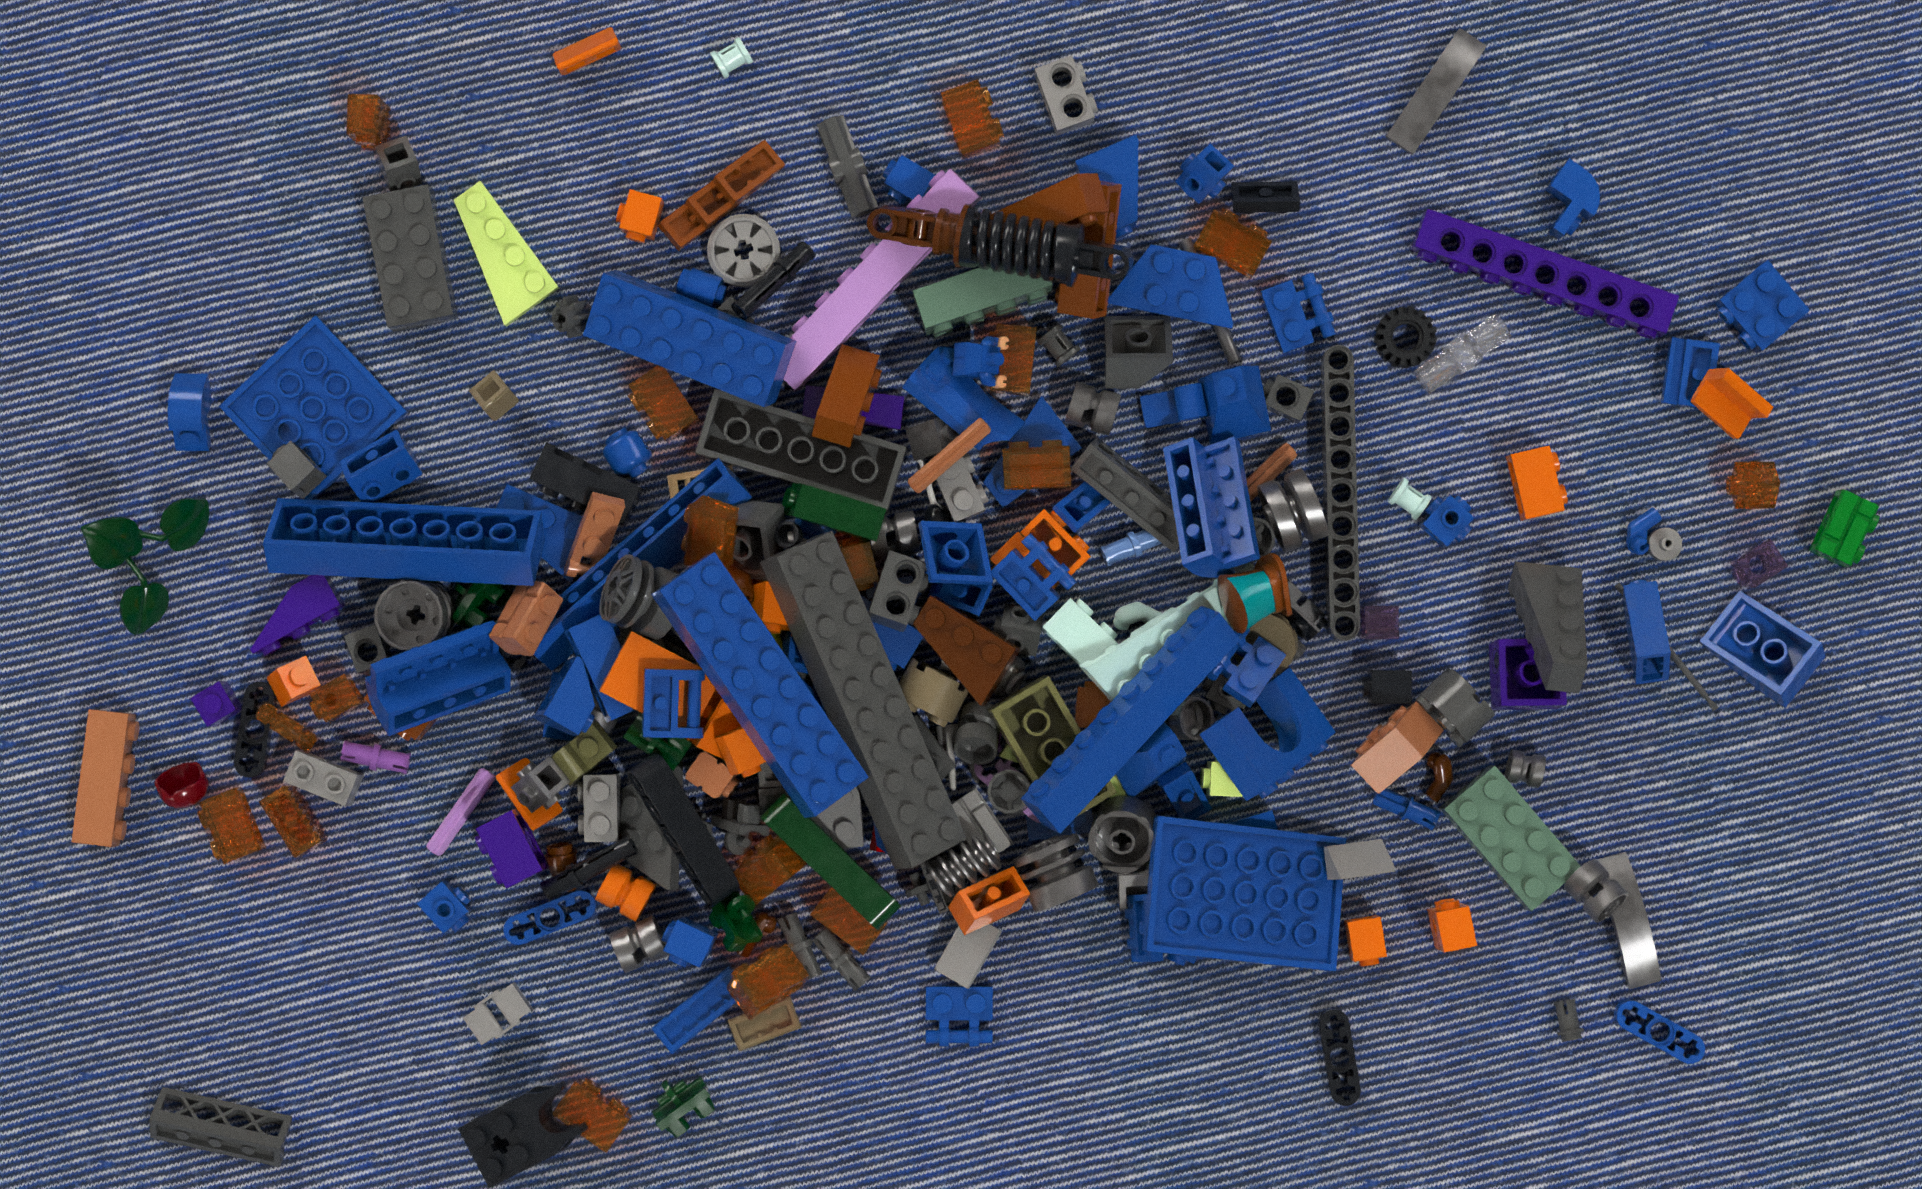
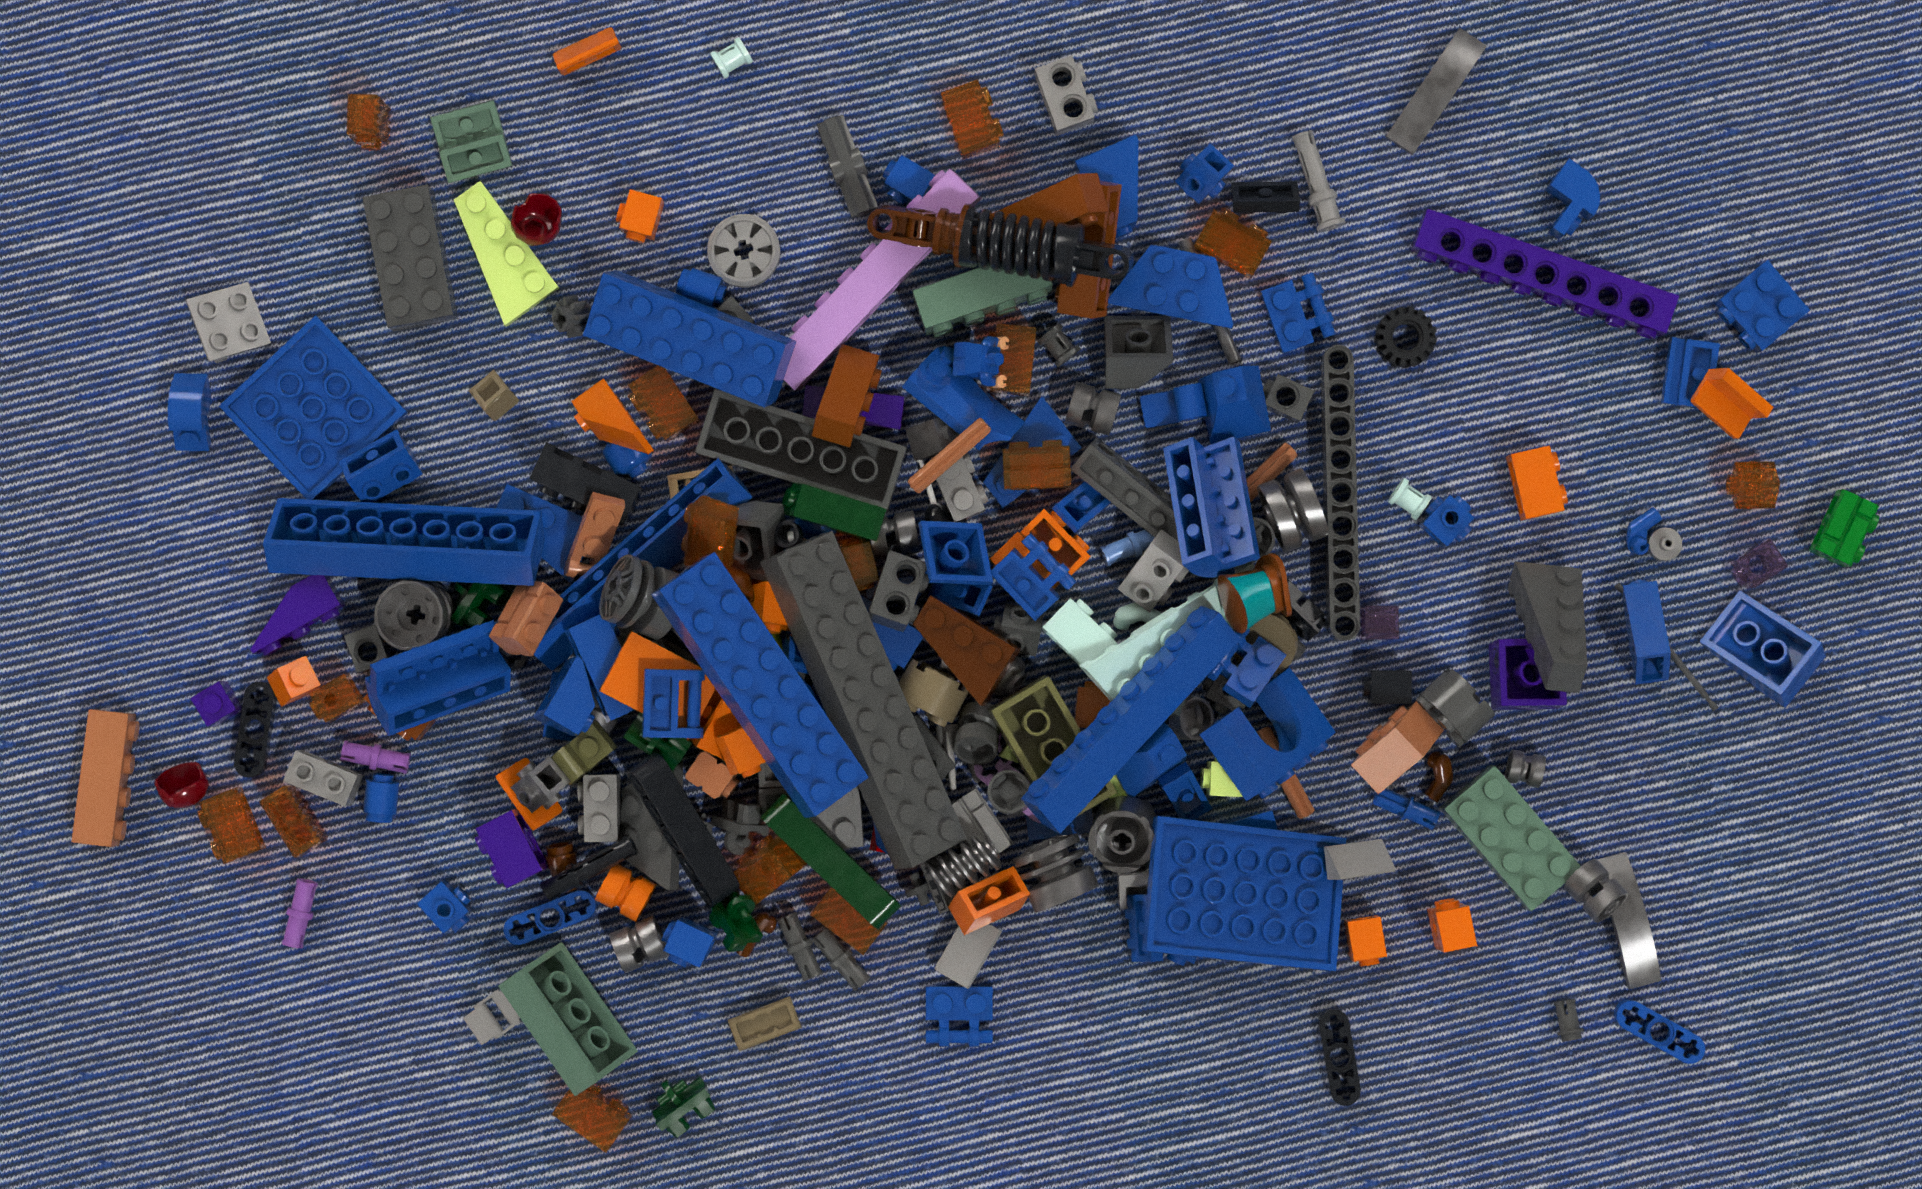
dark green plant [81,498,209,635] -> none
dark grey fence [149,1087,292,1167] -> none
clear orange axle [256,702,317,751] -> none
dark grey brick [266,441,327,499] -> none
dark grey brick [375,136,423,191] -> none
lavender axle [426,768,495,856] -> none
black brick [458,1081,589,1188] -> none
blue plate [651,965,751,1054] -> none
dark orange slope [658,139,785,251] -> none
clear orange brick [726,944,809,1021] -> none
black pin [731,242,815,320] -> none
clear piece [1413,313,1511,394] -> none
none -> light grey hinge [185,282,271,363]
none -> medium lavender pin [282,878,318,948]
none -> blue brick [363,773,400,823]
none -> sand green slope [430,99,512,183]
none -> sand green brick [498,942,638,1096]
none -> dark red hair [511,193,562,246]
none -> orange slope [571,378,654,454]
none -> light grey brick [1118,529,1189,612]
none -> nougat axle [1257,727,1314,819]
none -> light grey pin [1292,130,1346,233]

